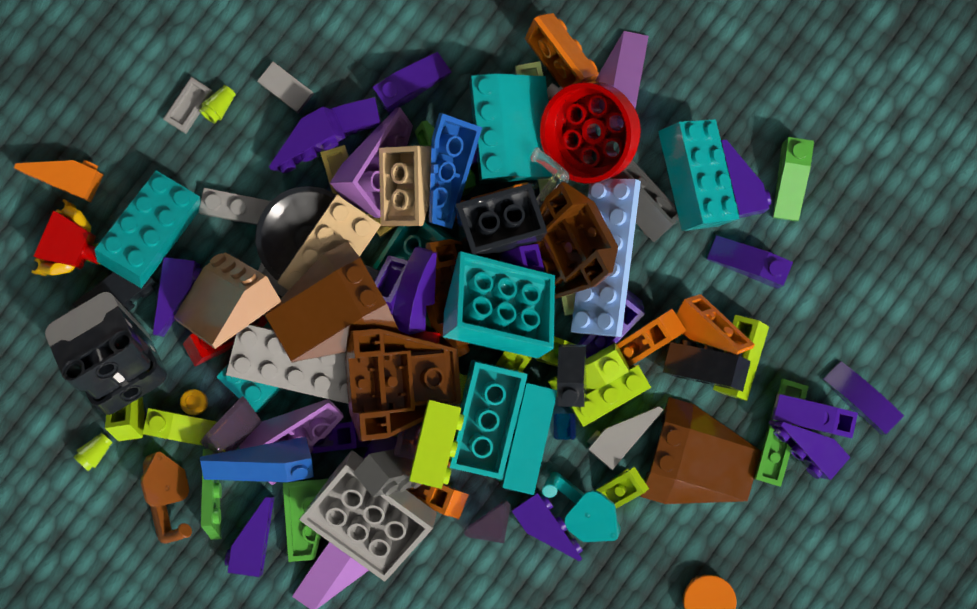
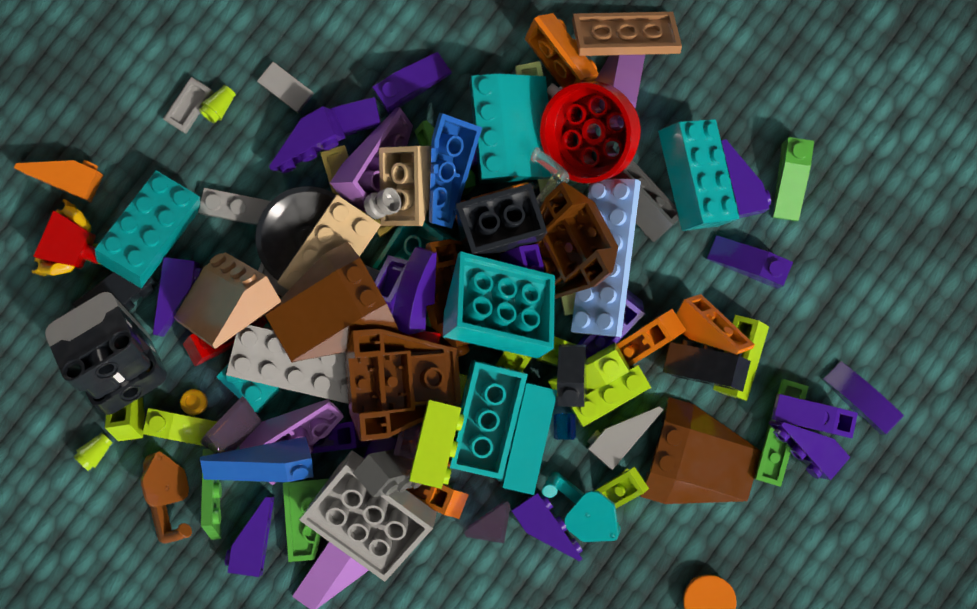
none -> light grey wheel [364,188,401,219]
none -> medium nougat plate [572,12,682,56]

